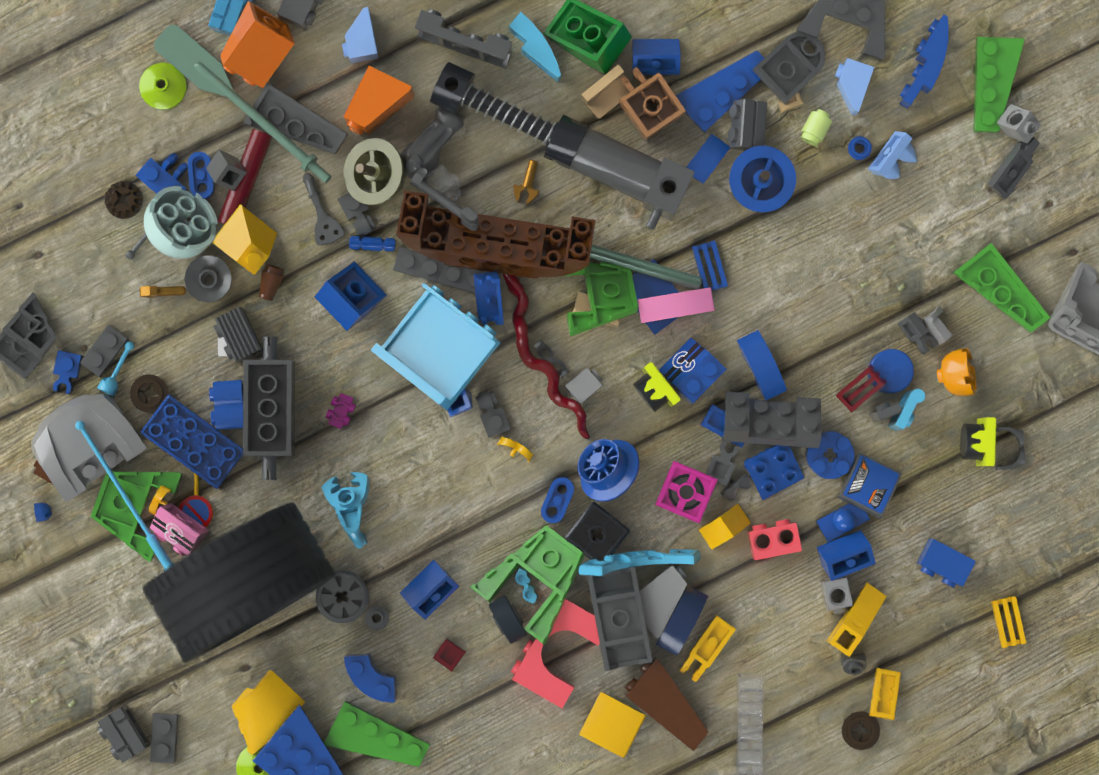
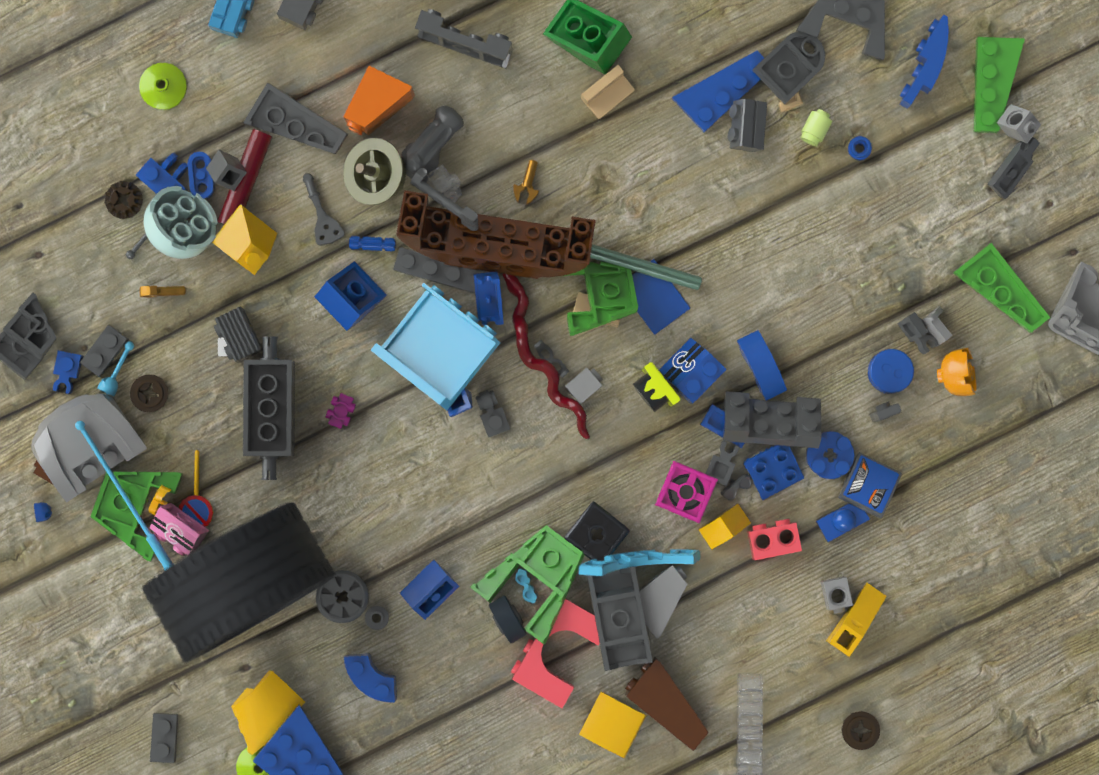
dark grey brick [98,705,151,763] -> none
blue tile [140,394,243,489] -> none
sand green piece [154,25,332,183] -> none
dark grey dish [184,255,232,303] -> none
blue brick [209,380,243,430] -> none
orange slope [220,1,295,88] -> none
reddish brown cone [259,264,284,301] -> none
medium azure animal [321,472,370,549] -> none
bright green wing [324,701,430,767] -> none
dark grey plate [338,193,375,236] -> none
light blue slope [342,7,379,63] -> none
piece [430,62,695,230] -> none
dark red tile [433,638,466,672] -> none
yellow piece [497,436,534,463] -> none
medium azure slope [509,12,561,82] -> none
blue plate [541,477,574,523] -> none
blue piece [578,439,640,502] -> none
medium nougat hinge [619,67,686,142] -> none
blue panel [632,39,681,75] -> none
bright pink slope [637,287,715,323] -> none
dark blue brick [656,585,708,656] -> none
yellow hinge [679,615,736,682] -> none
blue slope [686,134,730,184] -> none
blue tile [692,241,728,291] -> none
blue piece [729,146,796,213] -> none
blue brick [817,530,876,581] -> none
light blue slope [835,58,874,116] -> none
dark red tile [836,365,887,413] -> none
dark grey plate [840,653,867,675] -> none
light blue tile [868,131,917,179] -> none
yellow plate [869,668,901,720] -> none
medium azure plate [888,389,925,431] -> none
blue brick [916,538,976,588] -> none
piece [960,417,996,466] -> none
yellow tile [991,596,1026,648] -> none
dark grey cap [995,427,1025,470] -> none

